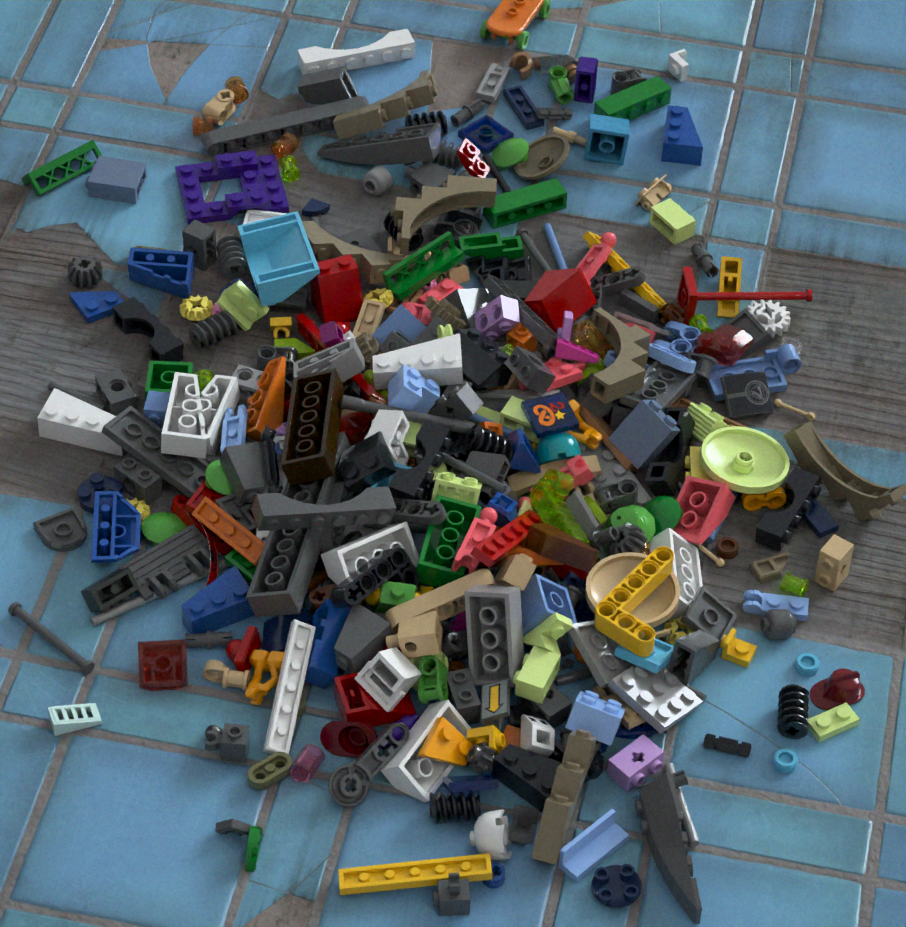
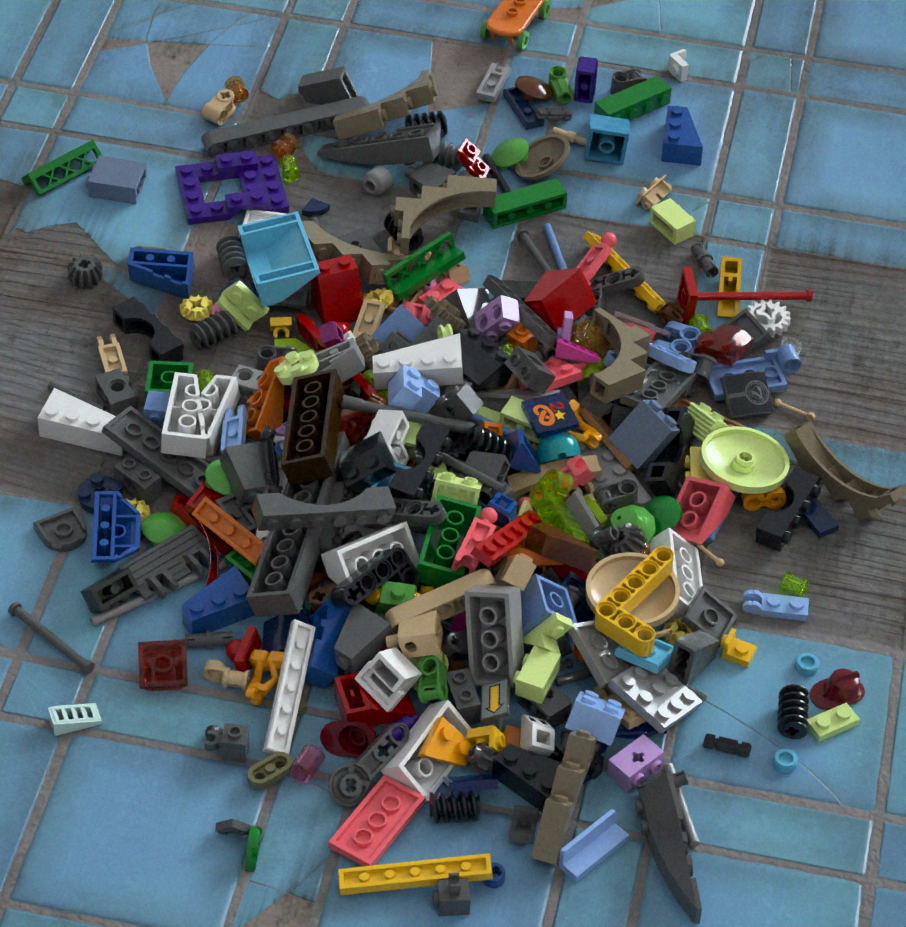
blue wing [69,291,124,324] -> none
dark grey brick [182,220,217,271] -> none
clear orange wheel [193,116,214,136] -> none
white arch [297,29,415,75] -> none
black slope [430,210,483,247] -> none
dark grey axle [450,99,485,127] -> none
clear blue tile [458,114,514,155] -> none
green slope [459,232,524,260] -> none
black slope [466,255,532,284] -> none
white cylinder [470,809,511,860] -> none
black tile [508,705,533,728] -> none
piece [509,52,578,83] -> none
dark blue dish [591,864,642,908] -> none
dark grey panel [609,288,659,325] -> none
reddish brown tile [716,537,739,559] -> none
dark tan tile [749,551,789,584] -> none
dark grey head [760,609,797,640] -> none
tan brick [814,534,854,592] -> none
none -> tan hinge [96,334,128,376]
none -> yellowish green plate [274,350,319,385]
none -> coral plate [328,775,426,866]
none -> reddish brown dish [515,75,553,101]

